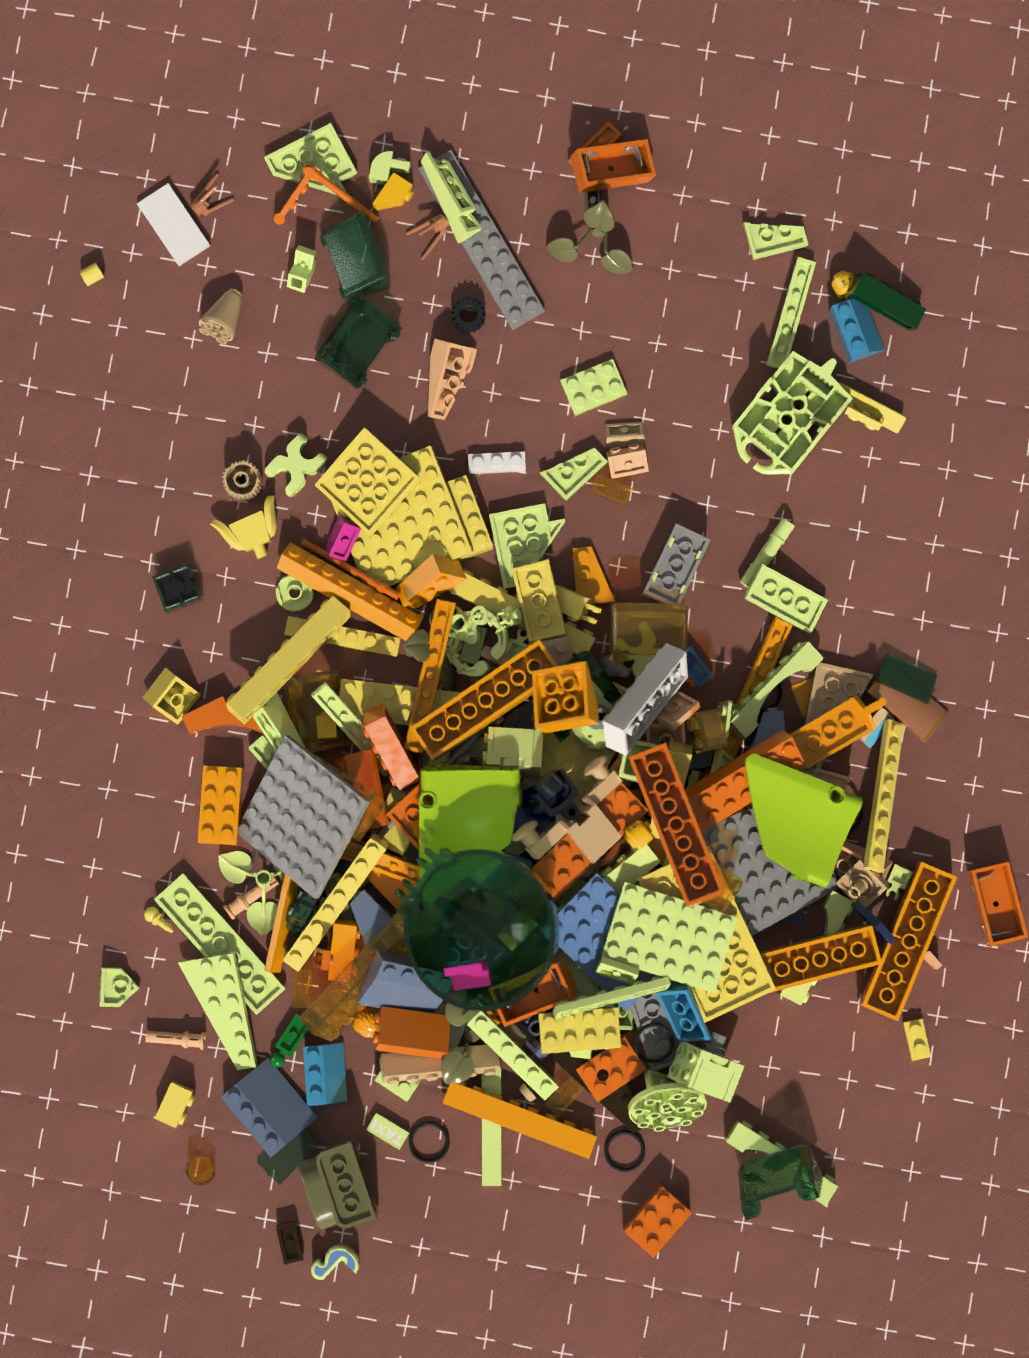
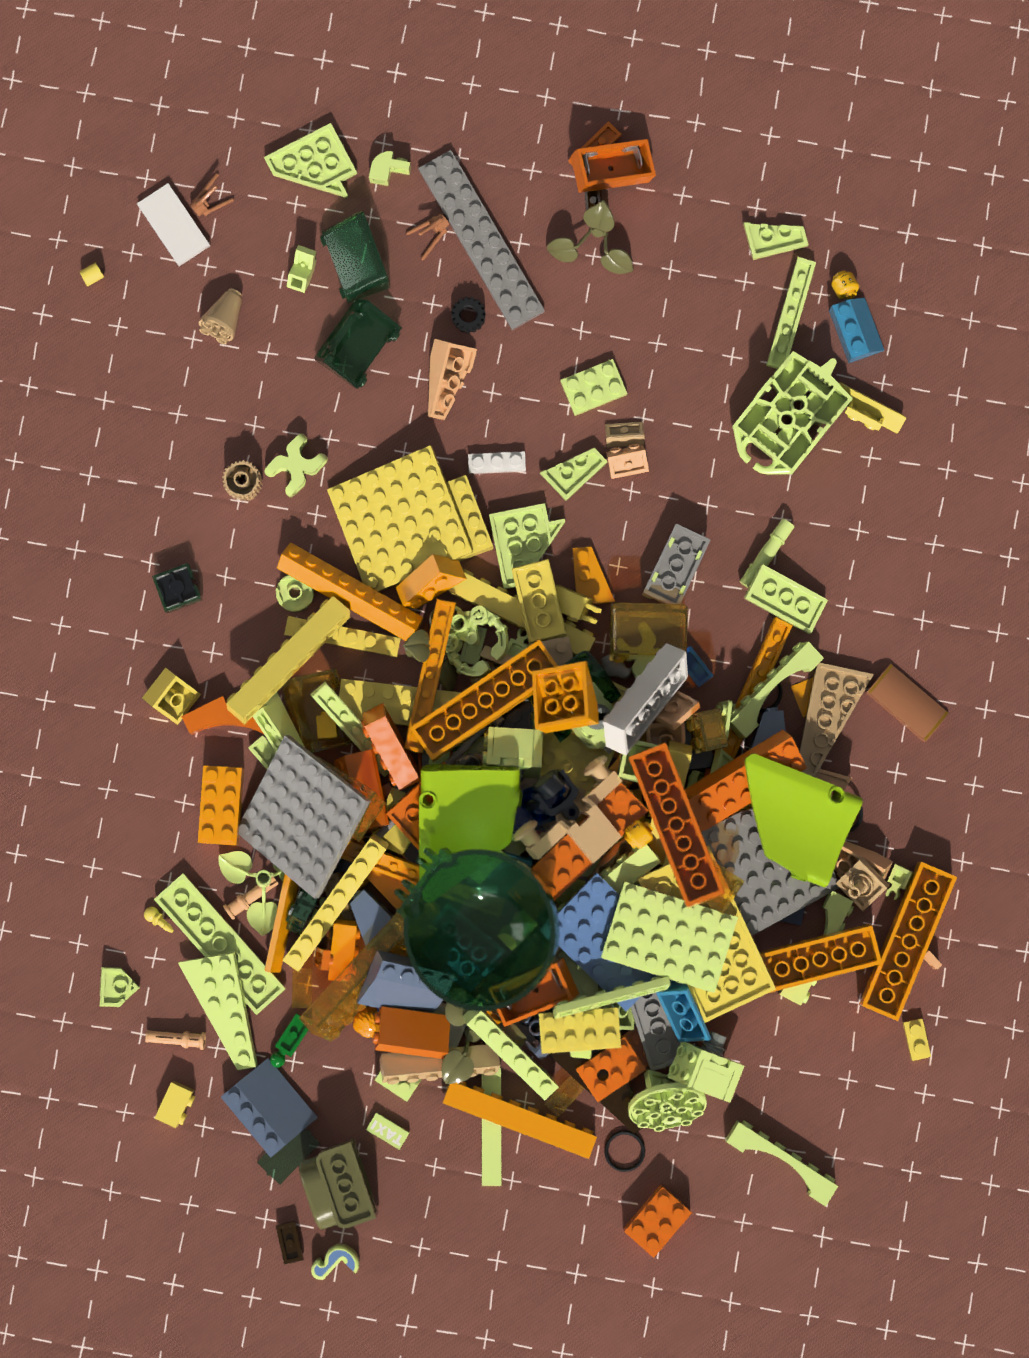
clear yellow hair [186,1155,215,1186] -> none
light yellow torso [210,495,277,559] -> none
orange piece [274,162,379,225] -> none
orange bar [301,539,401,600] -> none
dark azure slope [303,1042,348,1106] -> none
light yellow plate [315,427,421,536] -> none
dark pink panel [325,514,361,562] -> none
yellow slope [373,172,414,211] -> none
black tyre [409,1121,450,1163] -> none
yellowish green wedge [421,152,482,243] -> none
dark pink panel [444,961,491,991] -> none
yellowish green plate [497,606,523,627] -> none
tan tile [519,1083,537,1102] -> none
clear yellow plate [590,474,632,506] -> none
yellowish green plate [595,957,640,985] -> none
black tyre [634,1023,674,1063] -> none
clear green windscreen [738,1144,823,1220] -> none
light orange hinge [789,695,886,770] -> none
dark green brick [847,272,926,331] -> none
dark blue tile [853,900,896,944] -> none
slope [859,707,895,748] -> none
light yellow plate [863,719,904,873] -> none
clear green piece [876,653,938,704] -> none
orange piece [967,862,1028,947] -> none

